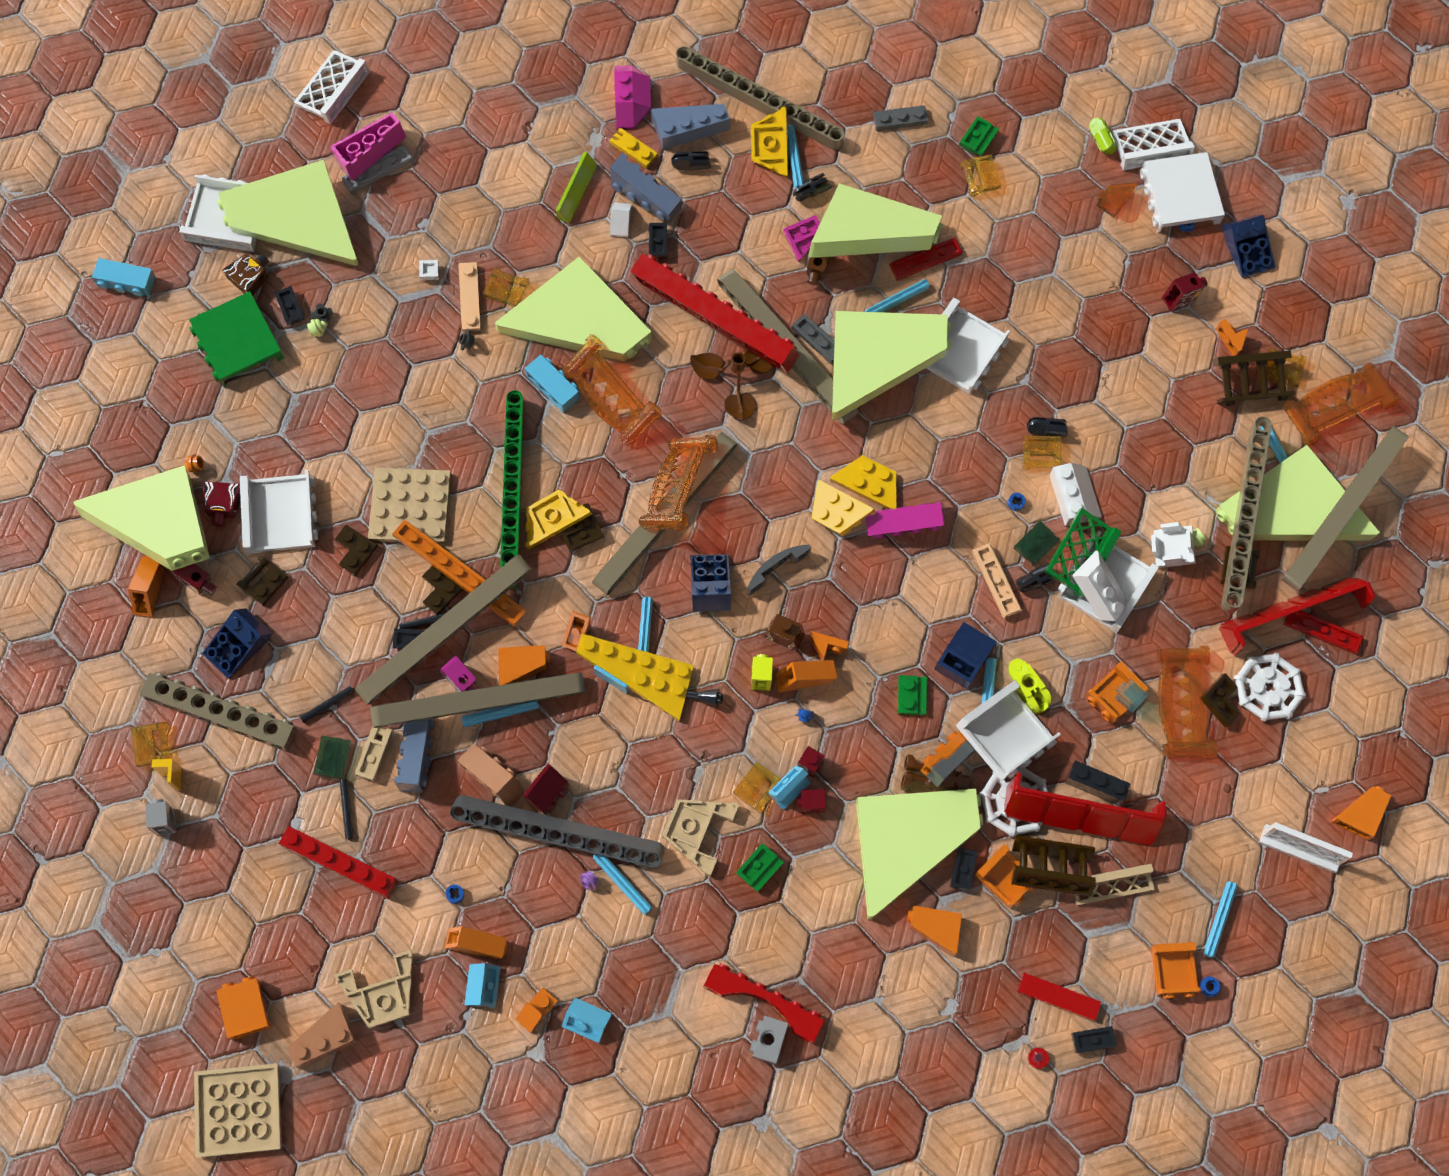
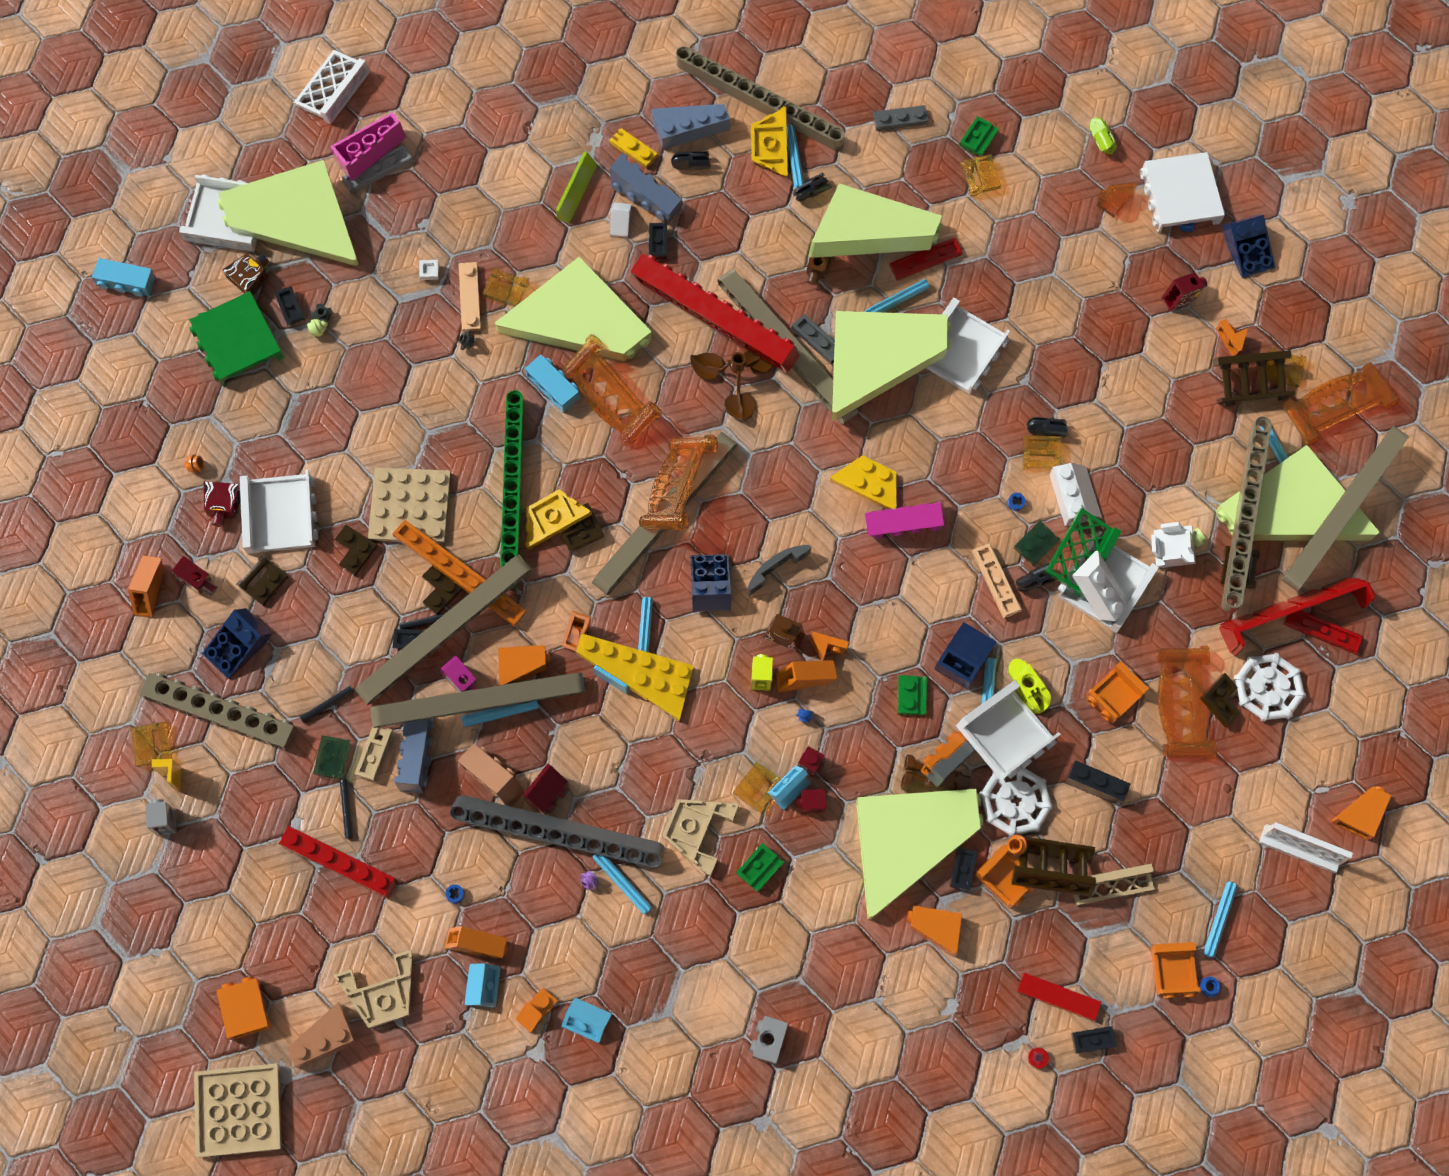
yellowish green slope [73,465,210,571] -> none
dark pink wedge [614,65,651,129] -> none
black cone [686,689,723,708] -> none
red arch [703,963,824,1045] -> none
dark pink wing [783,215,820,261] -> none
yellow wing [812,480,876,536] -> none
red piece [1004,772,1167,845] -> none
white fence [1112,119,1194,171] -> none
clear light blue brick [1115,679,1149,713] -> none
none -> orange plate [1007,835,1027,855]

